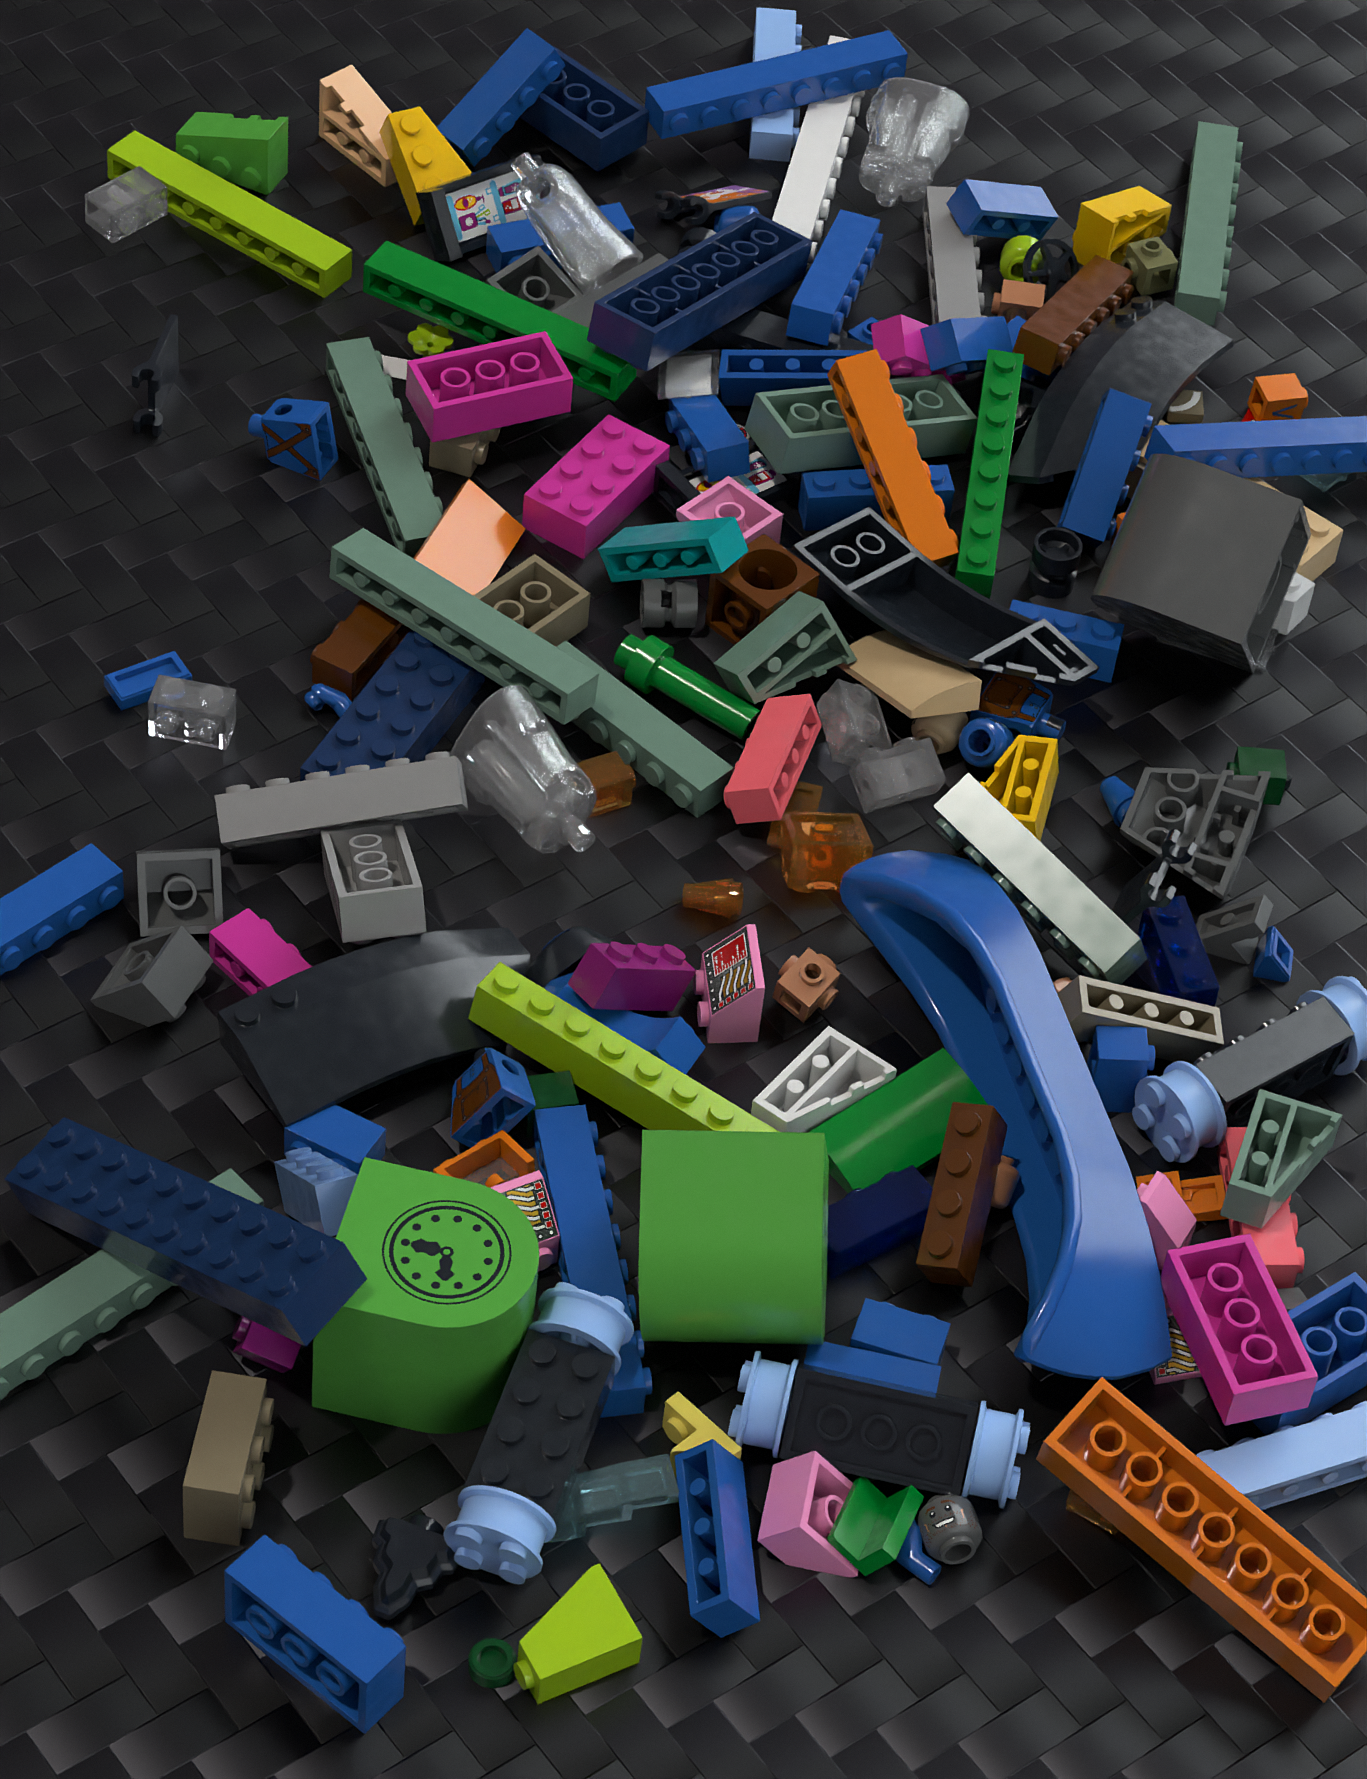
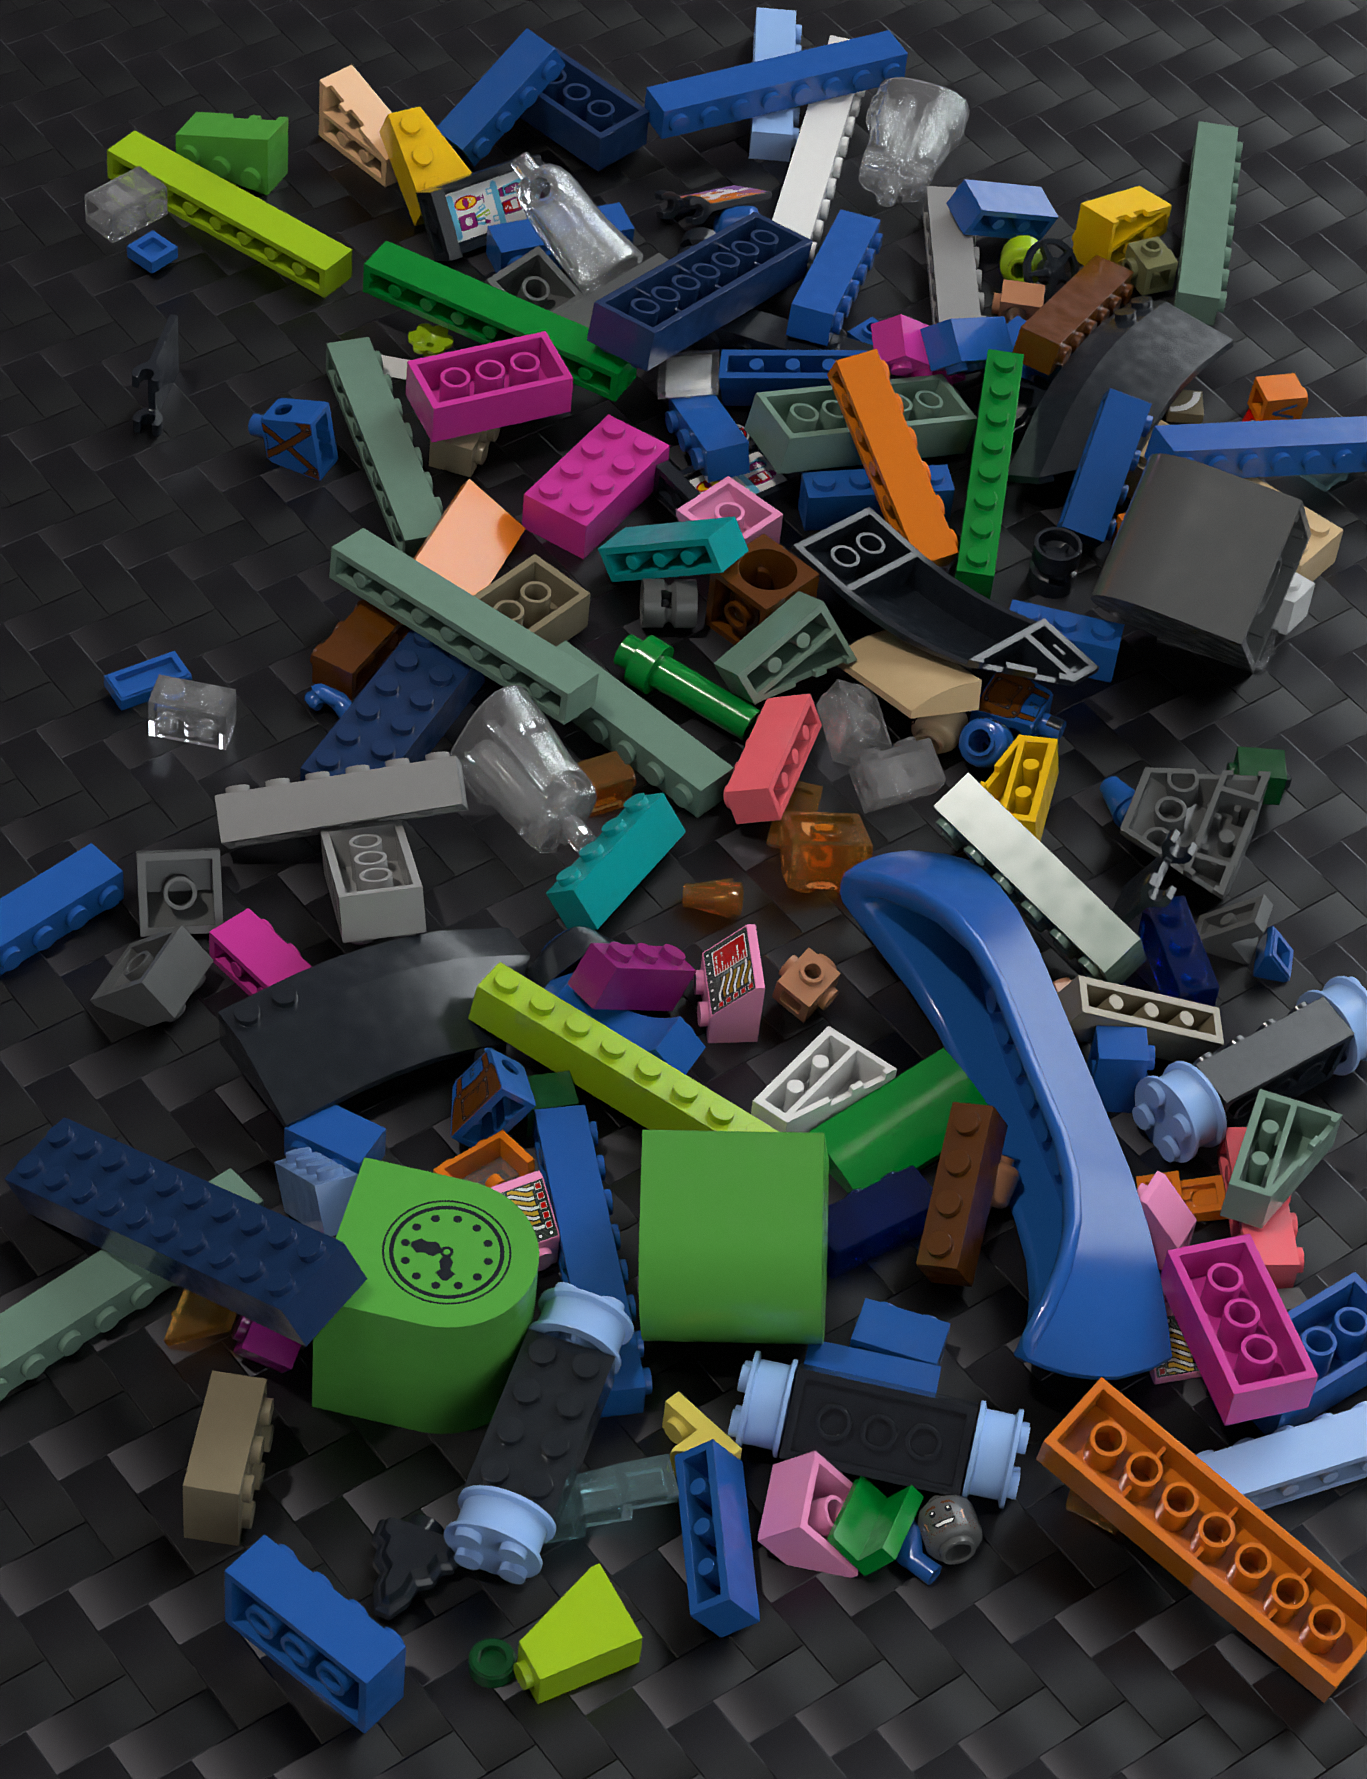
none -> blue plate [127,230,178,274]
none -> clear orange piece [163,1288,237,1346]
none -> teal brick [546,793,686,930]

